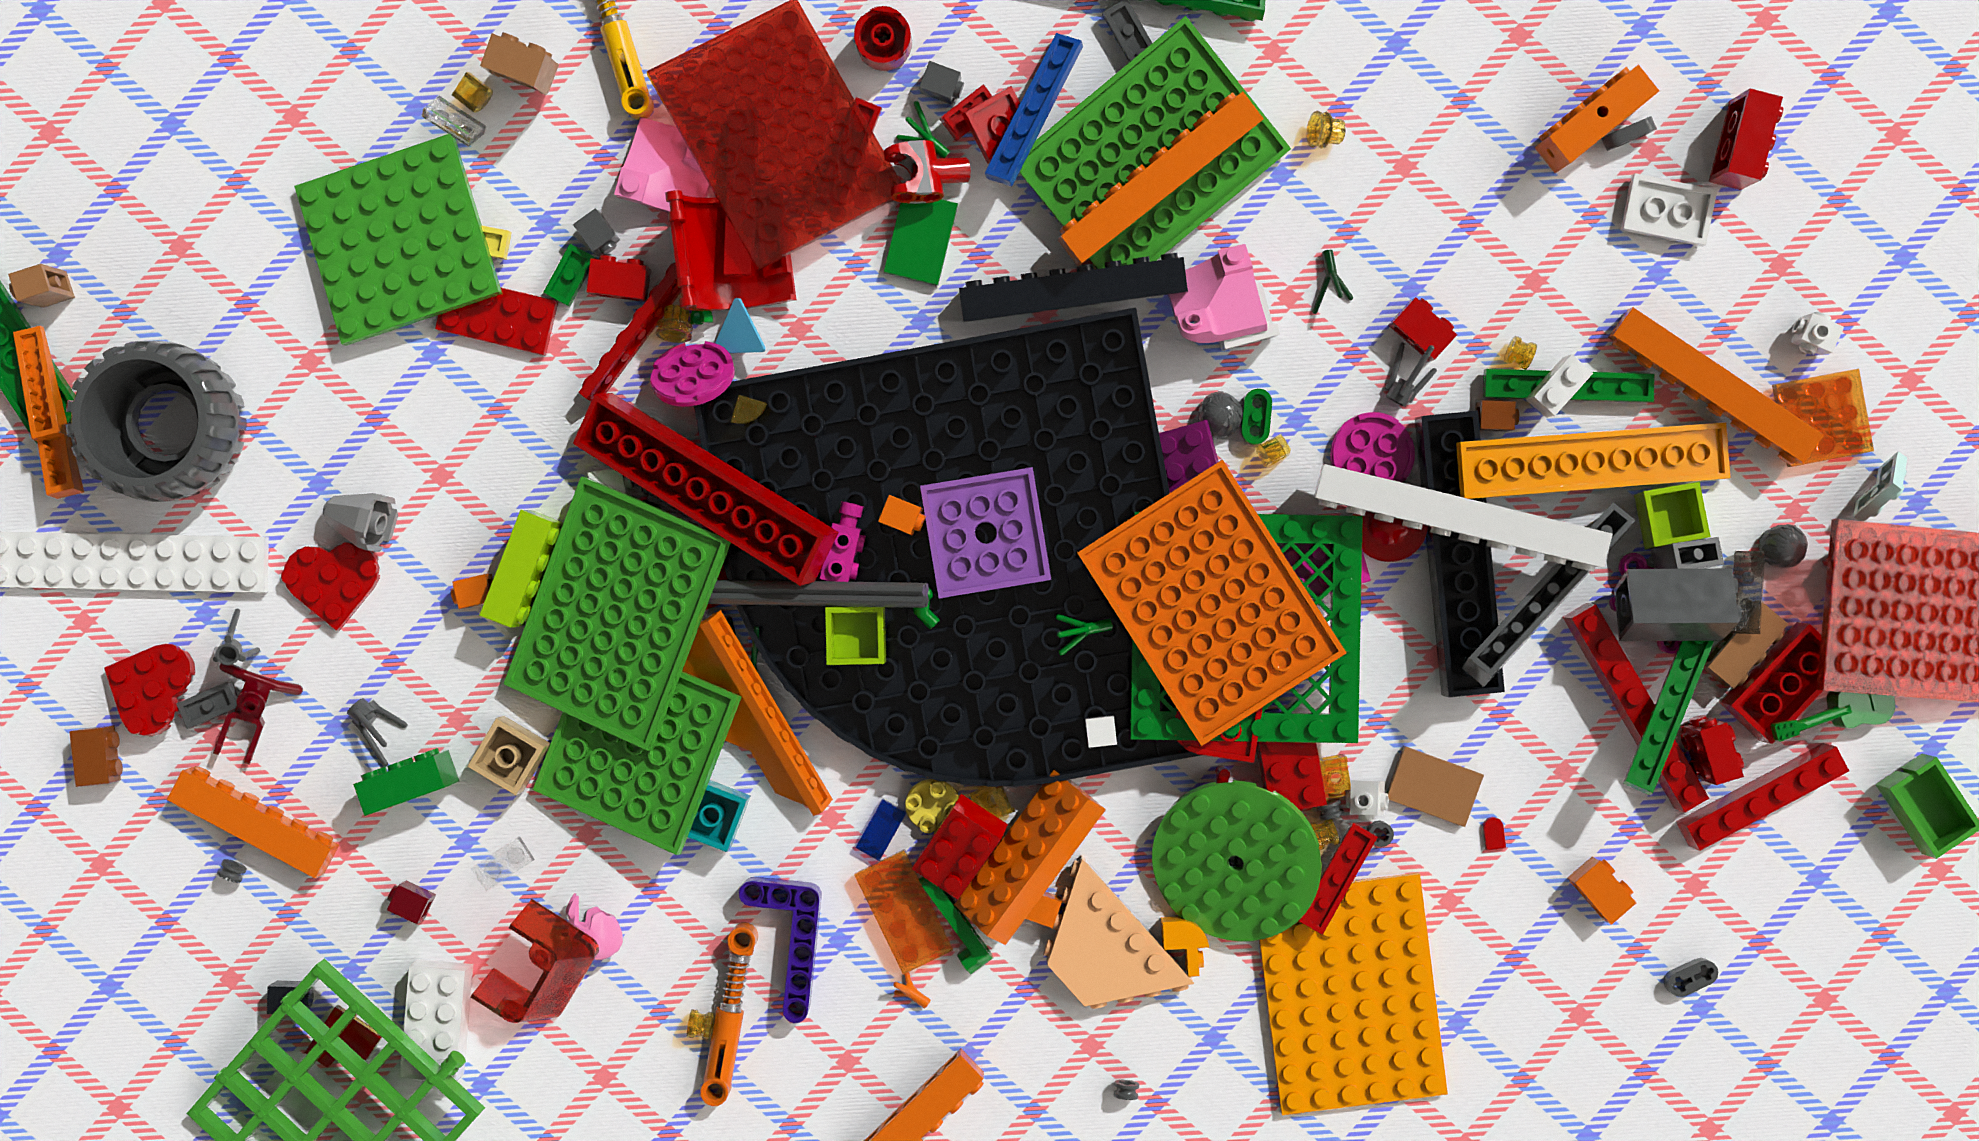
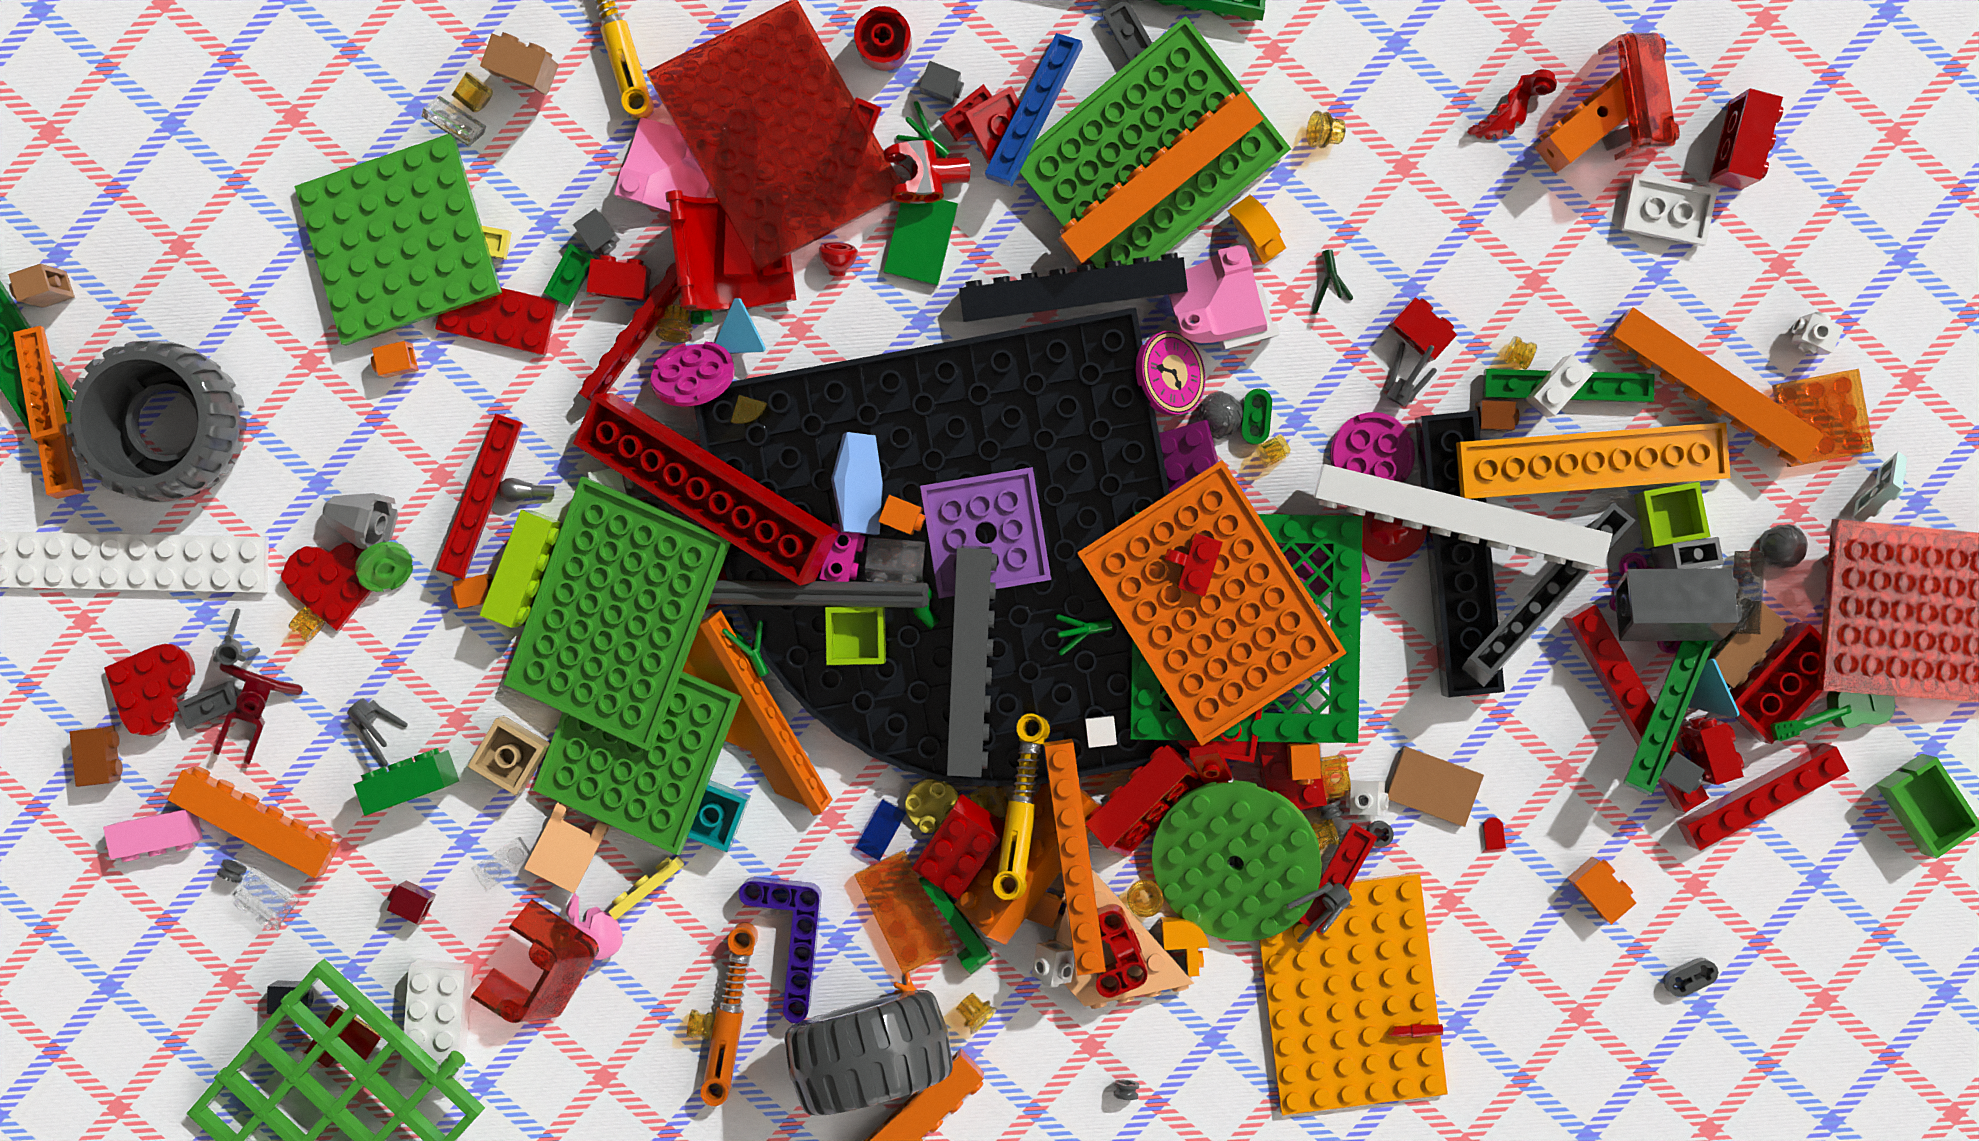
none -> bright pink brick [103,809,203,862]
none -> clear bracket [231,867,299,931]
none -> clear yellow wheel [288,607,325,642]
none -> bright green tile [355,541,413,592]
none -> orange brick [371,341,419,378]
none -> red tile [436,413,524,580]
none -> flat silver piece [499,477,554,502]
none -> light nougat flag [524,802,611,894]
none -> light yellow plate [609,856,685,920]
none -> green plant [722,620,769,678]
none -> dark grey tyre [784,990,953,1116]
none -> red brick [819,242,858,276]
none -> light blue piece [831,432,883,535]
none -> clear bracket [865,538,925,583]
none -> dark grey brick [947,545,997,777]
none -> clear yellow piece [956,992,997,1034]
none -> yellow piece [993,714,1050,900]
none -> white brick [1032,941,1074,987]
none -> orange brick [1043,739,1106,976]
none -> red slope [1085,745,1204,856]
none -> red beam [1096,904,1148,998]
none -> clear yellow piece [1127,879,1164,918]
none -> tile [1136,331,1206,416]
none -> red plate [1164,533,1223,597]
none -> red plate [1189,744,1232,784]
none -> light orange brick [1227,195,1286,264]
none -> orange brick [1287,742,1321,785]
none -> dark grey plant [1287,882,1352,943]
none -> red piece [1388,1023,1443,1038]
none -> red plant [1467,69,1557,140]
none -> clear red windscreen [1598,32,1680,160]
none -> dark grey brick [1659,750,1705,794]
none -> medium azure piece [1688,659,1739,718]

